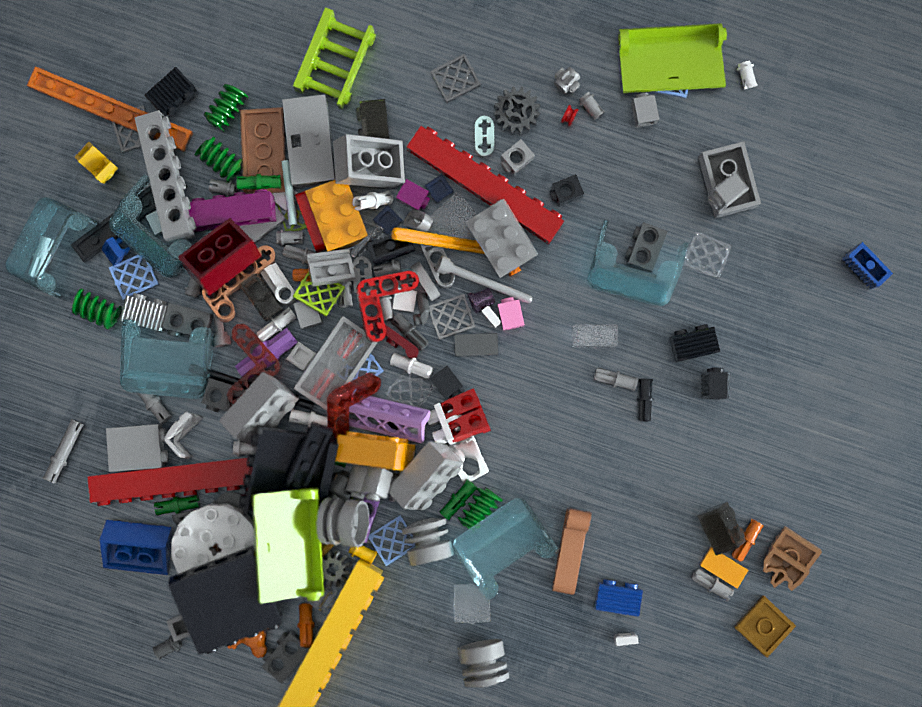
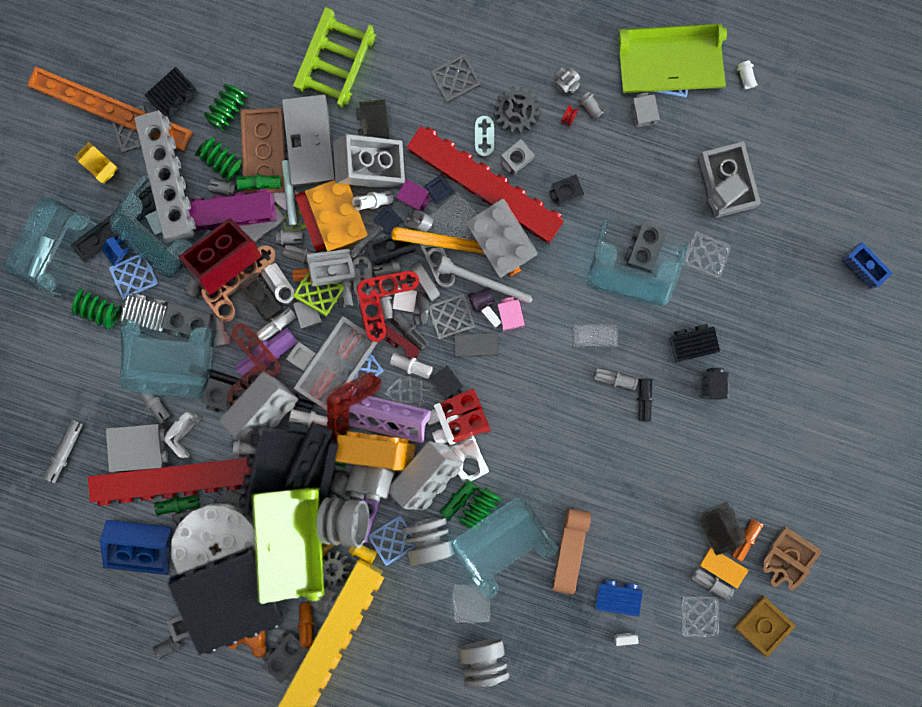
none -> clear window [682,596,719,638]

